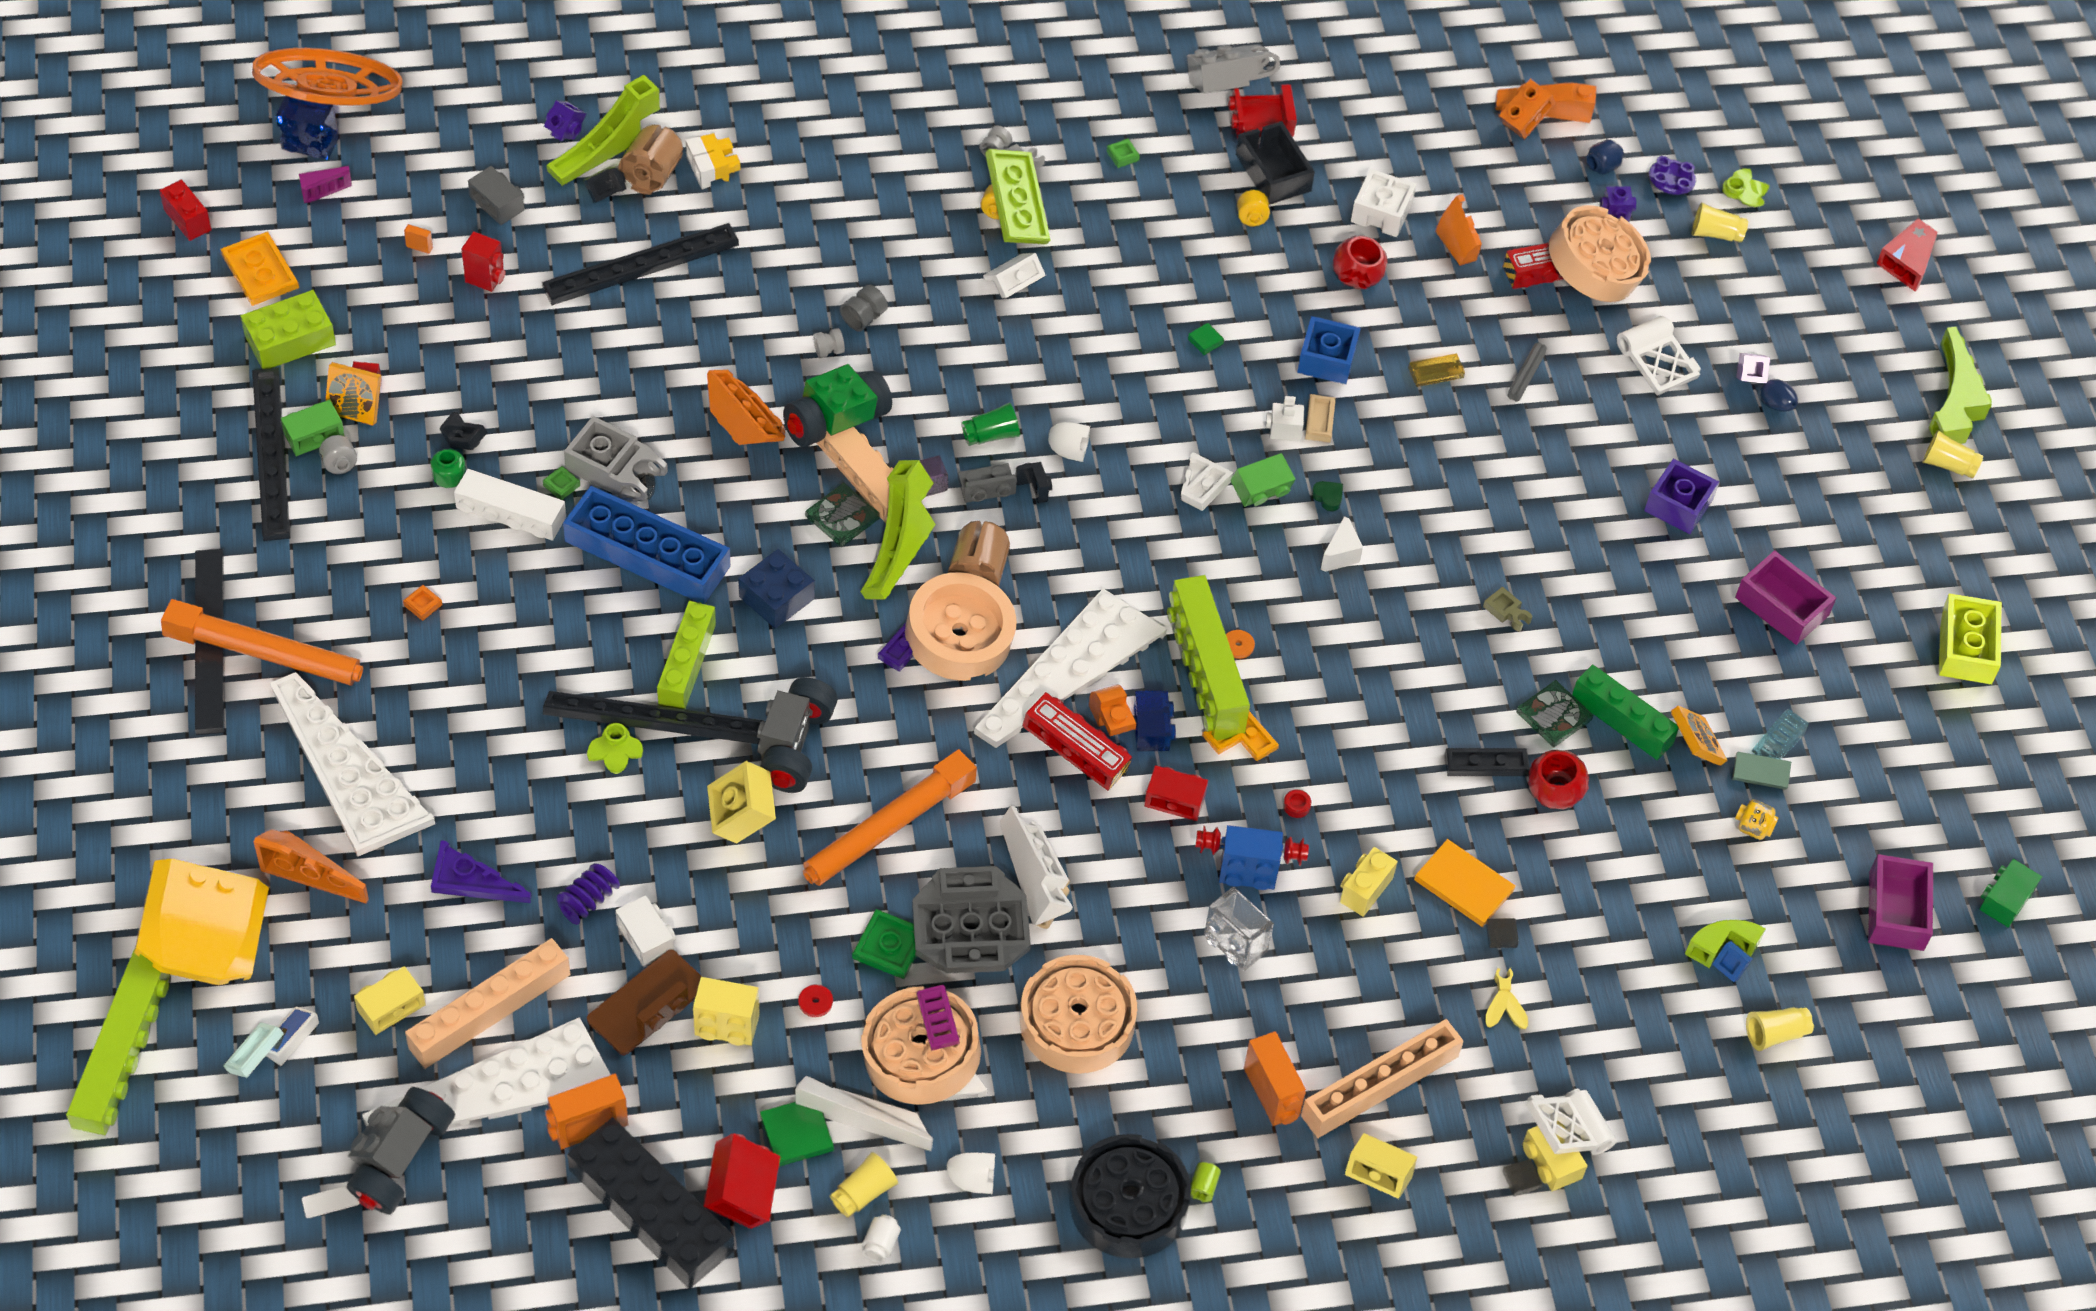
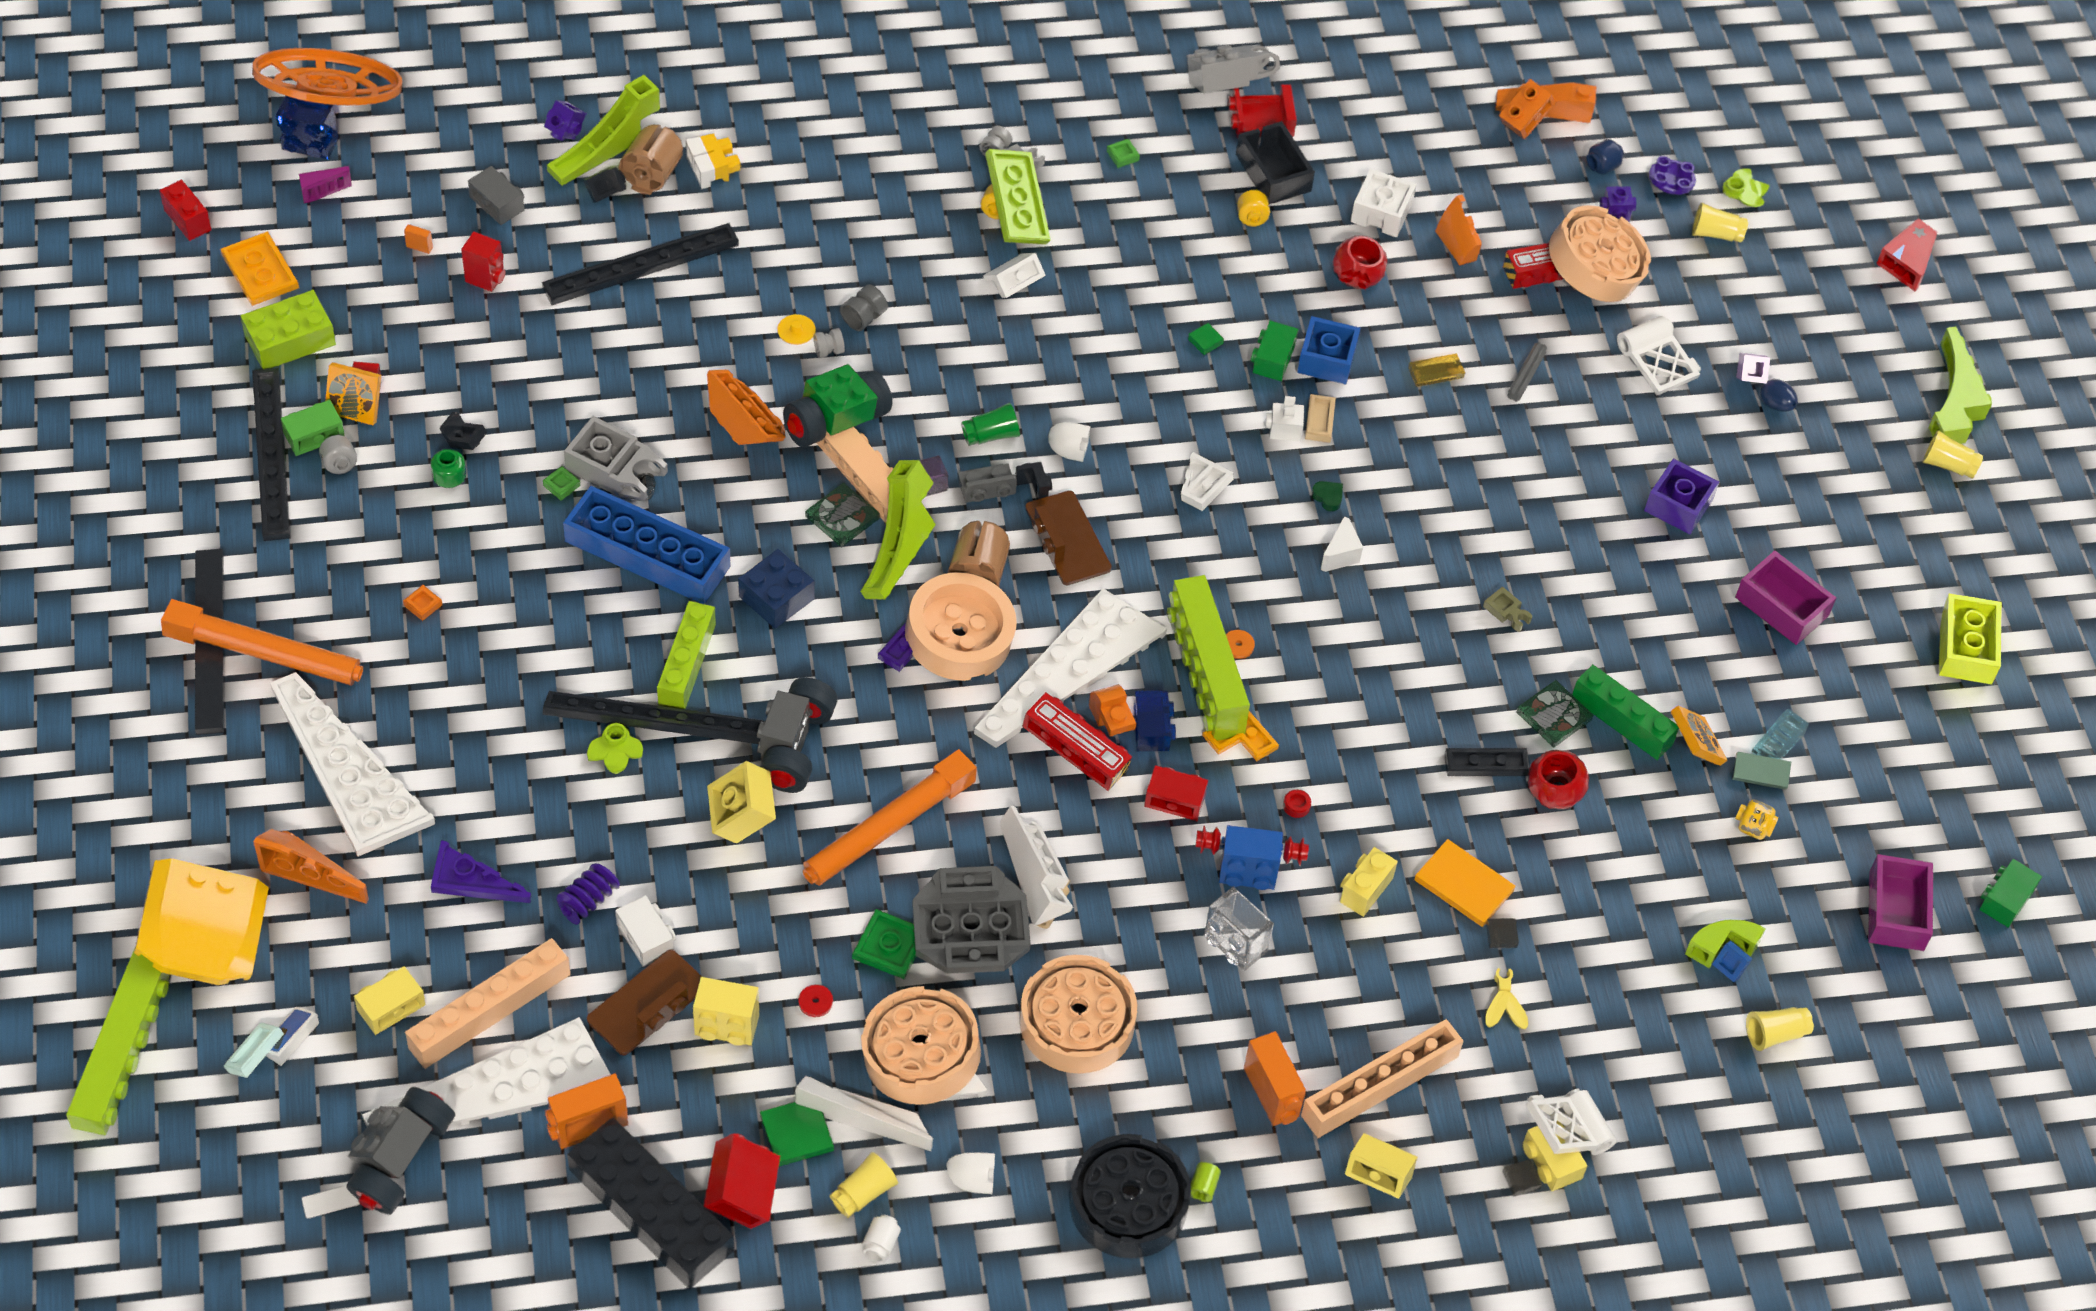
white brick [454,469,566,541] -> none
magenta slope [916,985,960,1051] -> none
bright green brick [1230,453,1296,507] -> none
none -> yellow piece [777,314,816,345]
none -> reddish brown bracket [1026,490,1112,586]
none -> green brick [1250,321,1299,382]

